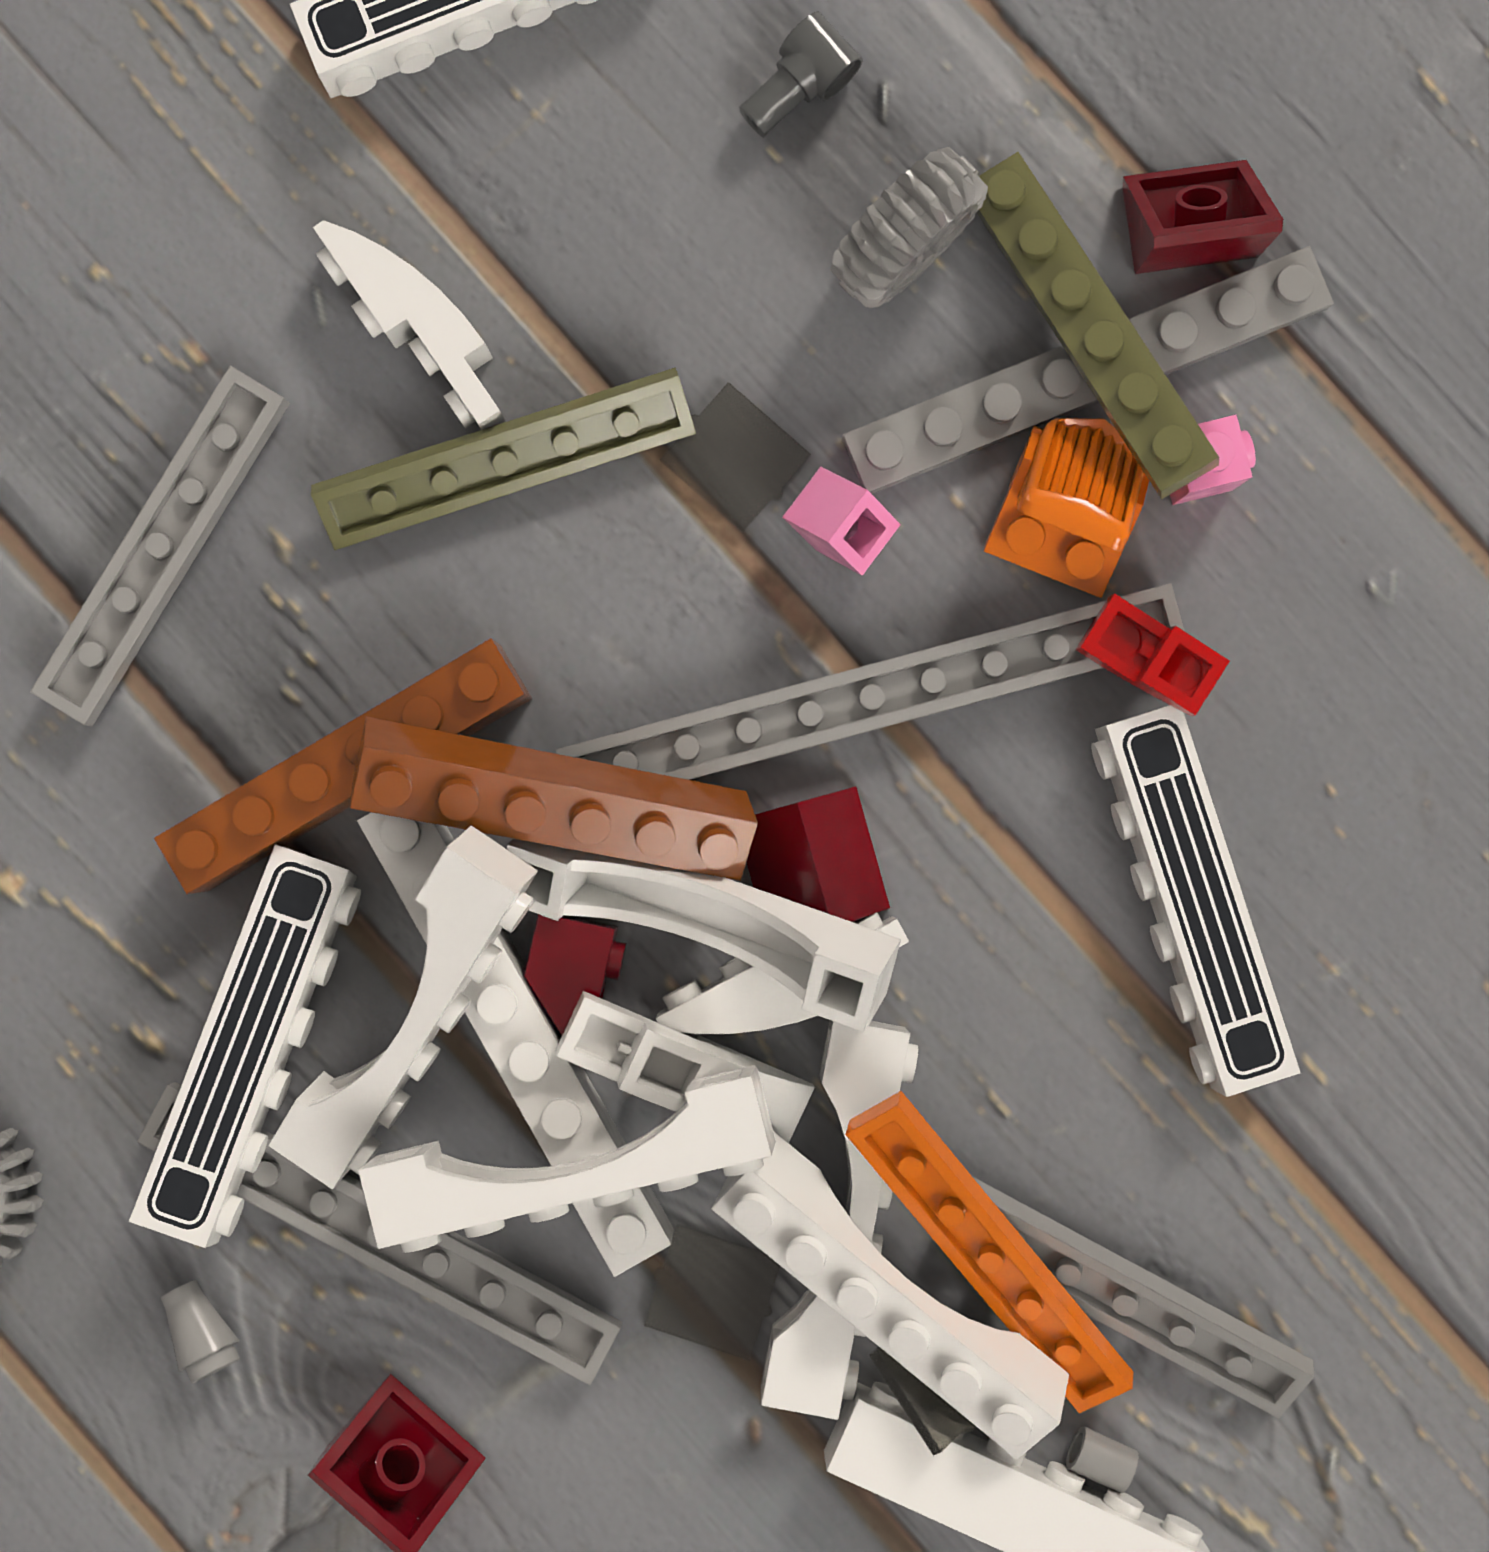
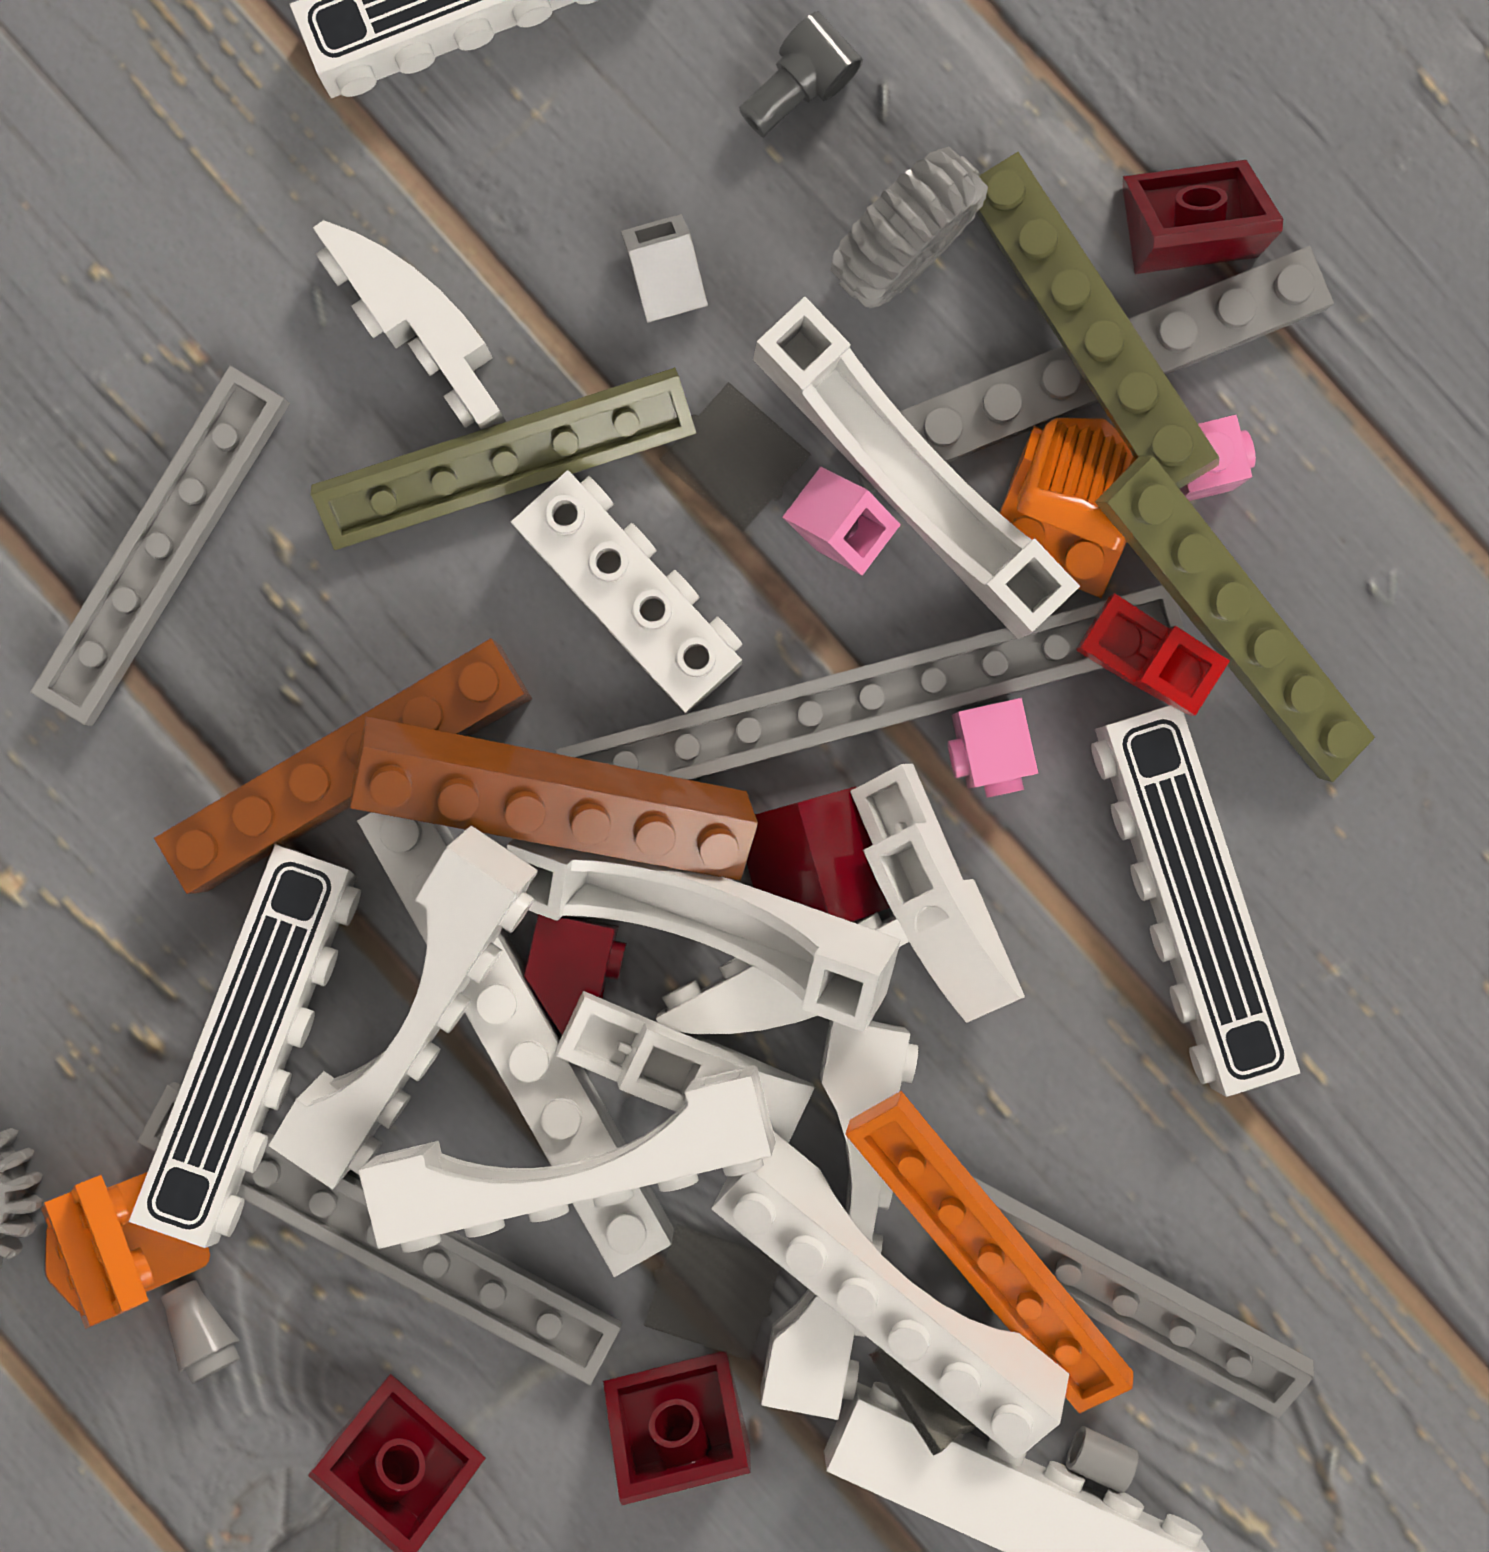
none -> orange piece [41,1172,210,1329]
none -> white brick [511,470,743,714]
none -> dark red slope [603,1350,751,1505]
none -> brick [621,214,708,323]
none -> white arch [753,297,1080,639]
none -> white slope [850,764,1025,1023]
none -> bright pink brick [947,698,1038,798]
none -> olive plate [1095,456,1375,782]

